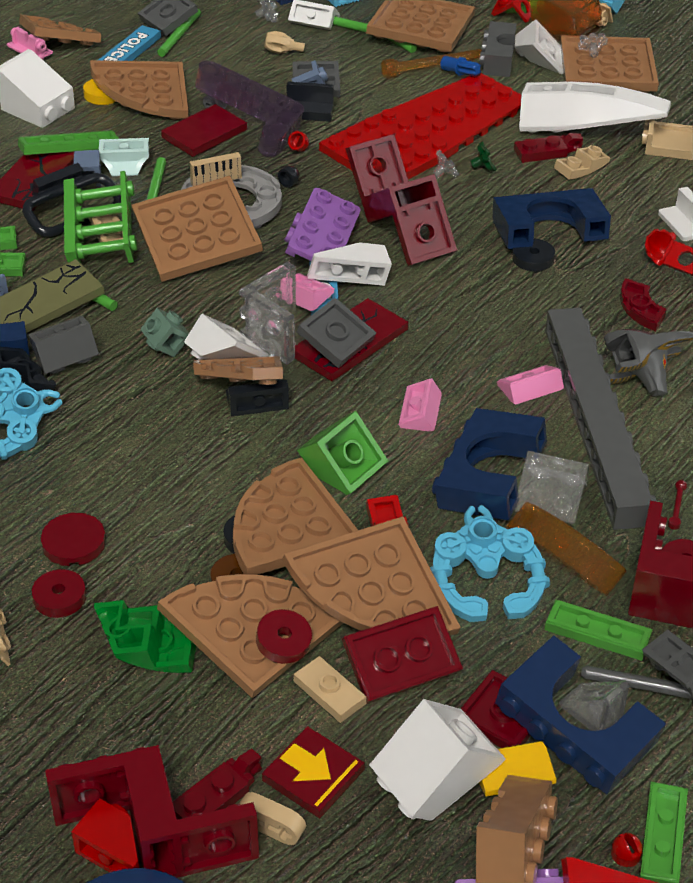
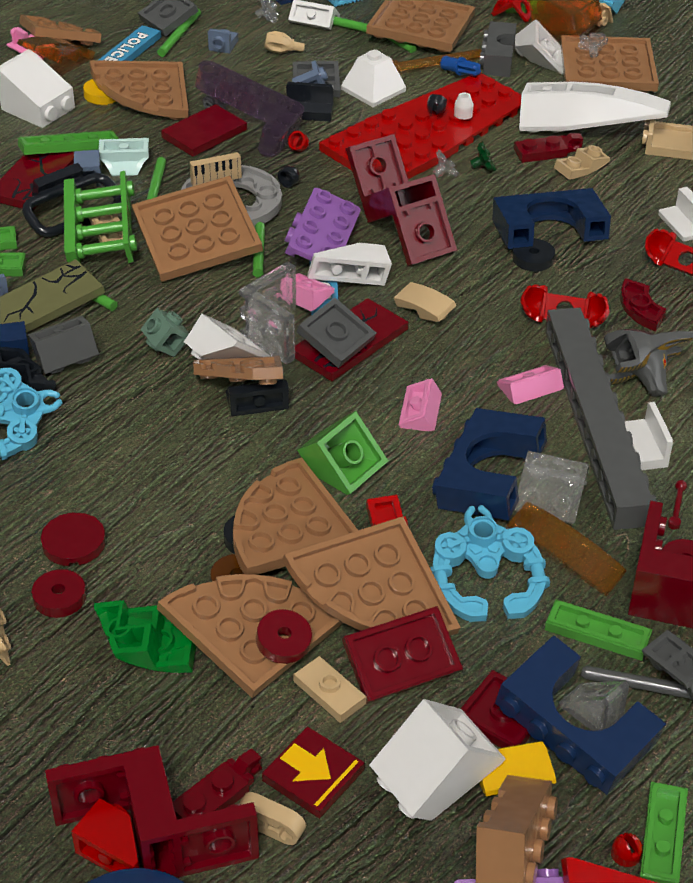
none -> clear orange slope [17,37,95,64]
none -> sand blue bracket [208,29,238,54]
none -> bright green bar [253,222,265,277]
none -> white slope [341,49,406,107]
none -> tan slope [393,282,456,322]
none -> black hinge [427,94,447,115]
none -> white hose [454,93,474,120]
none -> red piece [520,284,610,328]
none -> white panel [625,402,673,470]

